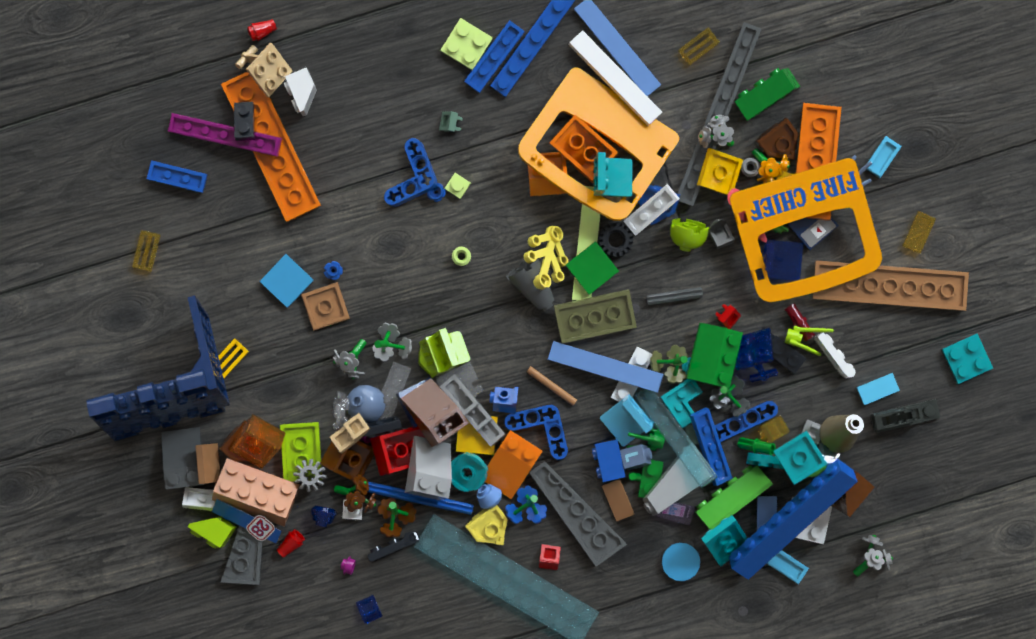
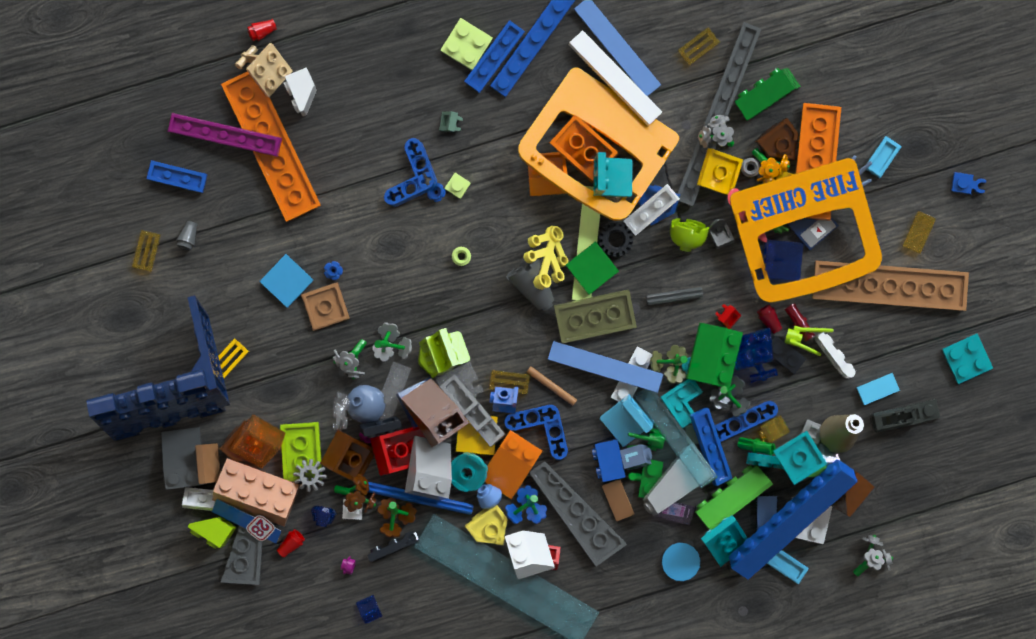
black plate [234,102,255,141] -> none
tan slope [330,413,370,453] -> none
none -> dark grey cone [176,221,198,251]
none -> clear yellow tile [489,370,530,394]
none -> white slope [505,531,555,579]
none -> dark red cone [757,304,783,334]
none -> blue plate [951,172,986,195]

